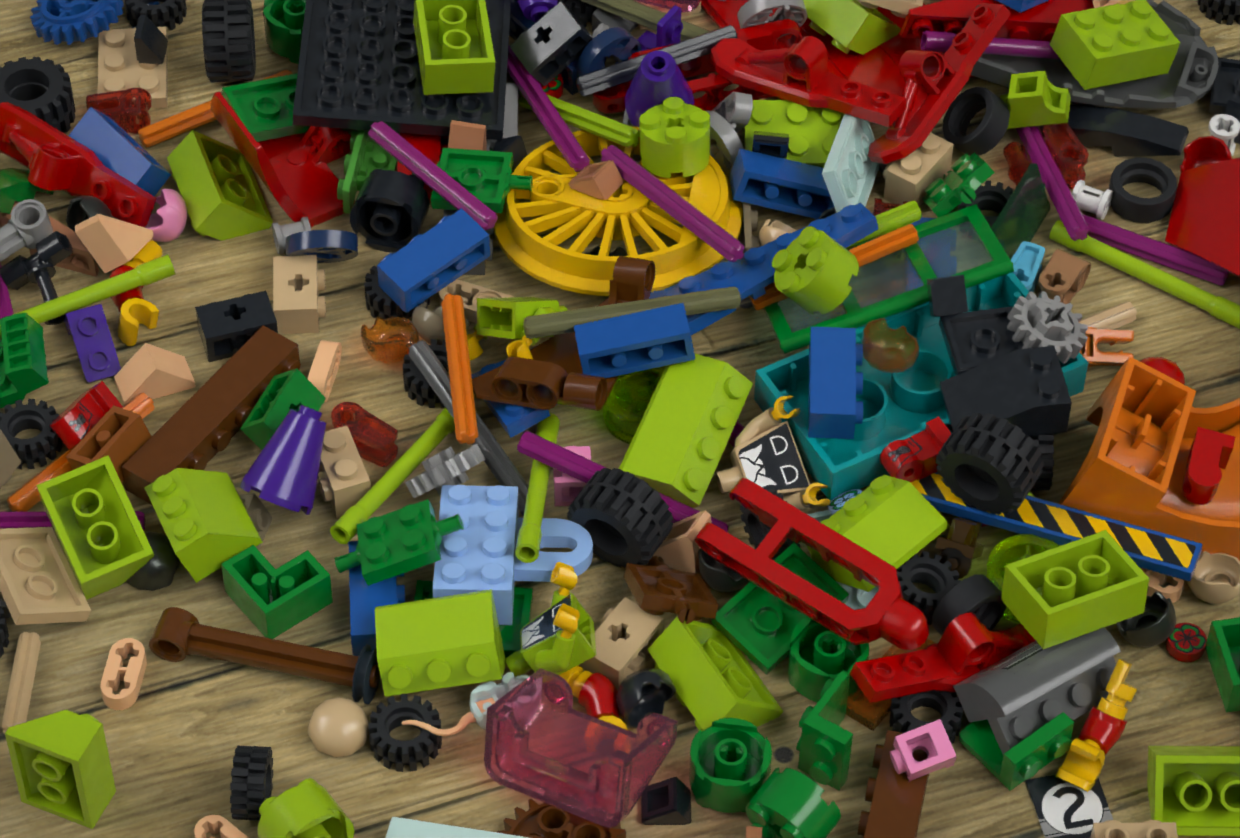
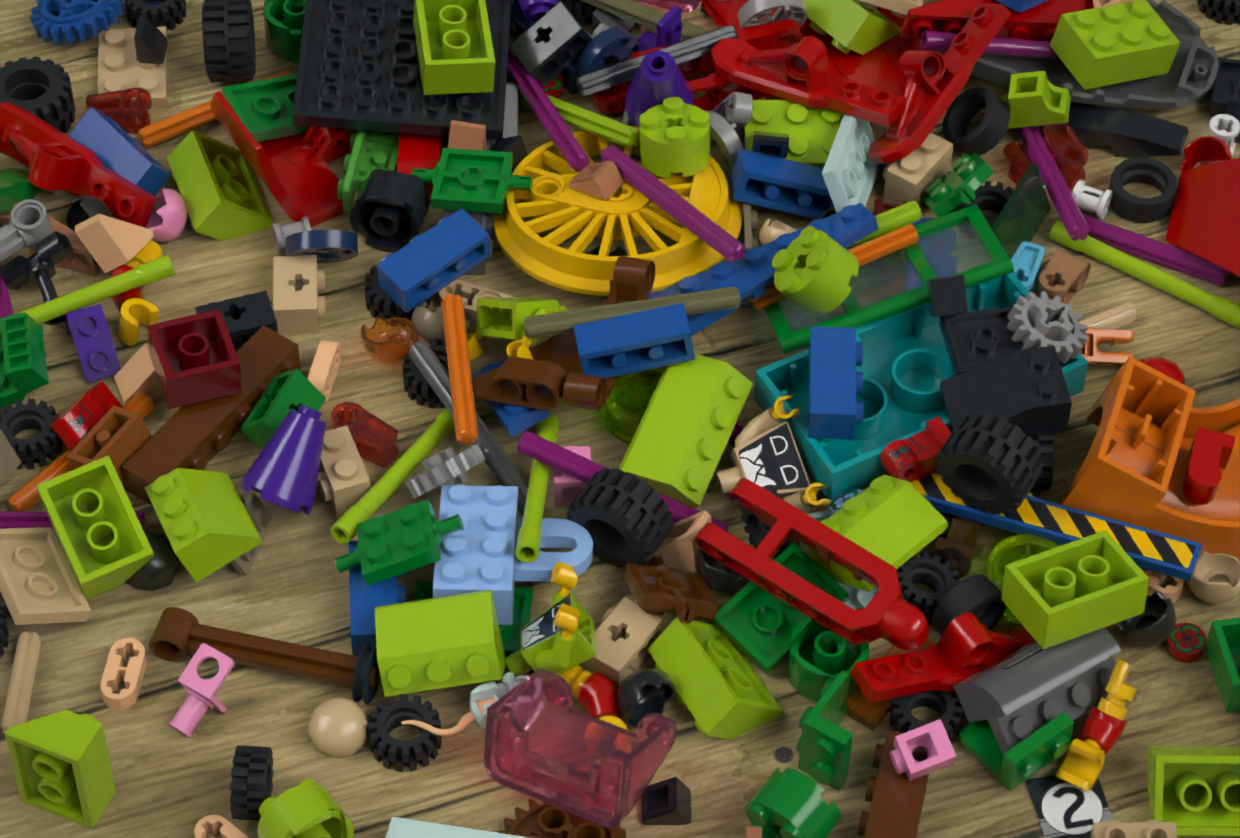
green brick [221,545,333,639] -> none
magenta axle [368,121,498,231] -> none
green brick [689,718,772,813] -> none
clear orange hair [862,318,920,373] -> none
none -> dark red brick [147,309,241,409]
none -> bright pink bracket [168,643,235,738]

